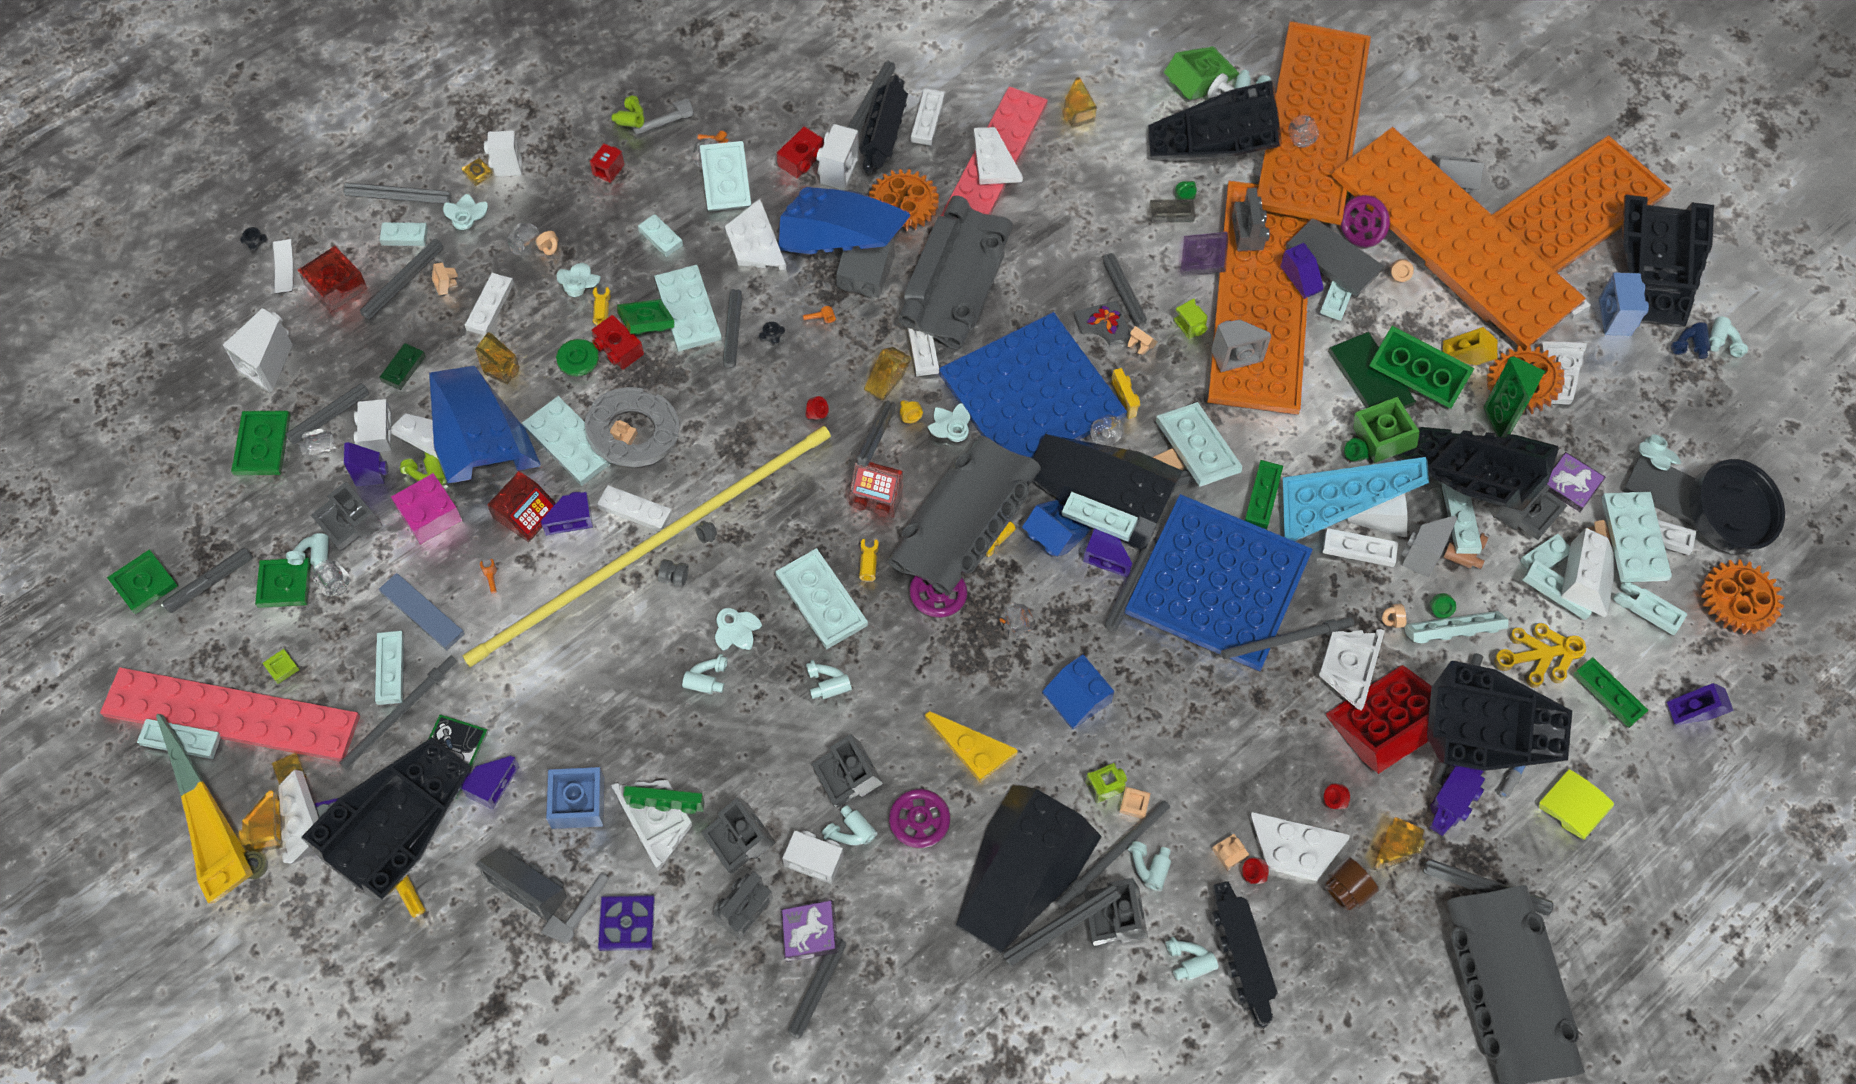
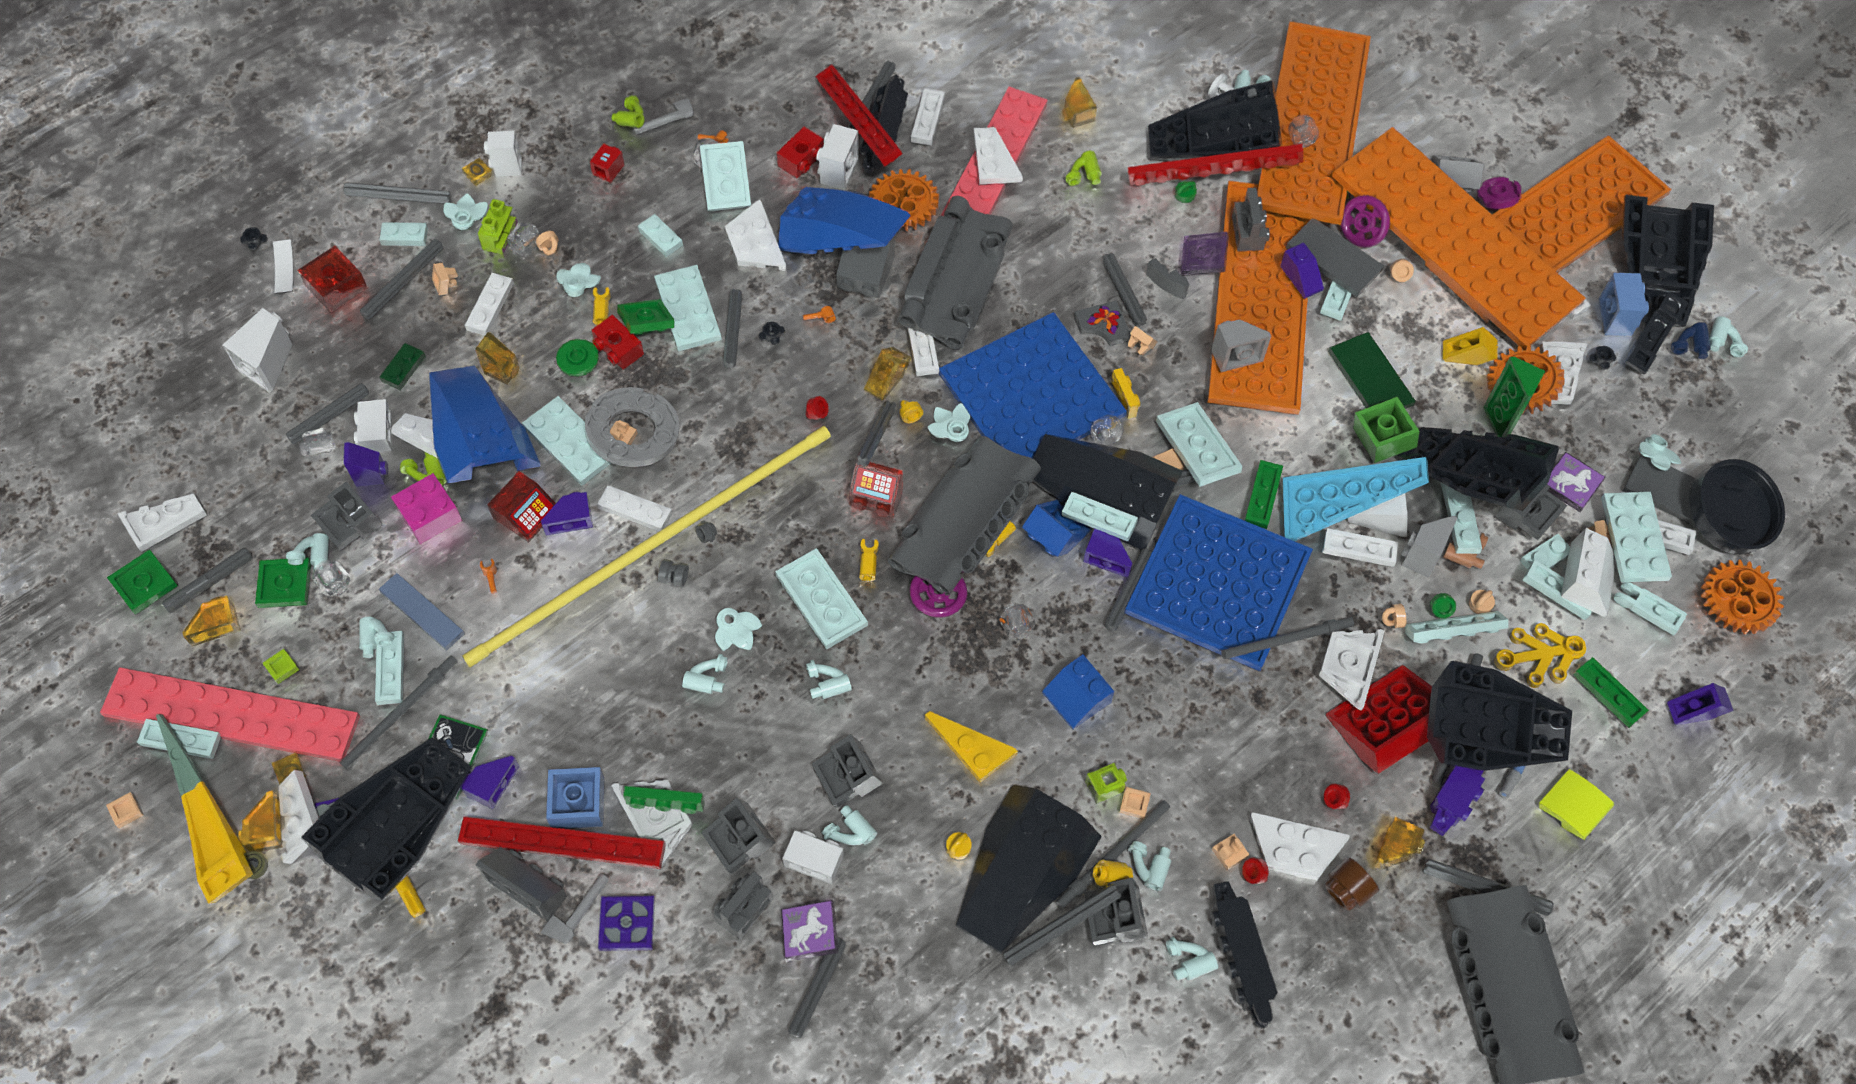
green tile [231,411,291,475] -> none
magenta plate [889,789,951,848] -> none
clear smoke plate [1149,199,1195,223] -> none
bright green slope [1164,46,1240,100] -> none
lime window [1173,298,1208,339] -> none
green tile [1344,438,1369,462] -> none
green slope [1369,326,1475,409] -> none
none -> light nougat tile [106,792,144,829]
none -> white wing [117,494,207,552]
none -> clear yellow slope [183,596,241,647]
none -> light aqua plant [359,617,394,658]
none -> red plate [457,817,666,869]
none -> lime hips [478,199,518,255]
none -> red plate [815,64,902,166]
none -> yellow tile [946,832,972,860]
none -> lime plant [1065,151,1102,186]
none -> yellow brick [1093,860,1133,887]
none -> red plate [1128,144,1303,186]
none -> dark grey slope [1146,258,1189,299]
none -> light nougat tile [1469,590,1495,614]
none -> magenta tile [1477,177,1521,209]
none -> black plate [1589,346,1617,370]
none -> black slope [1625,291,1689,375]

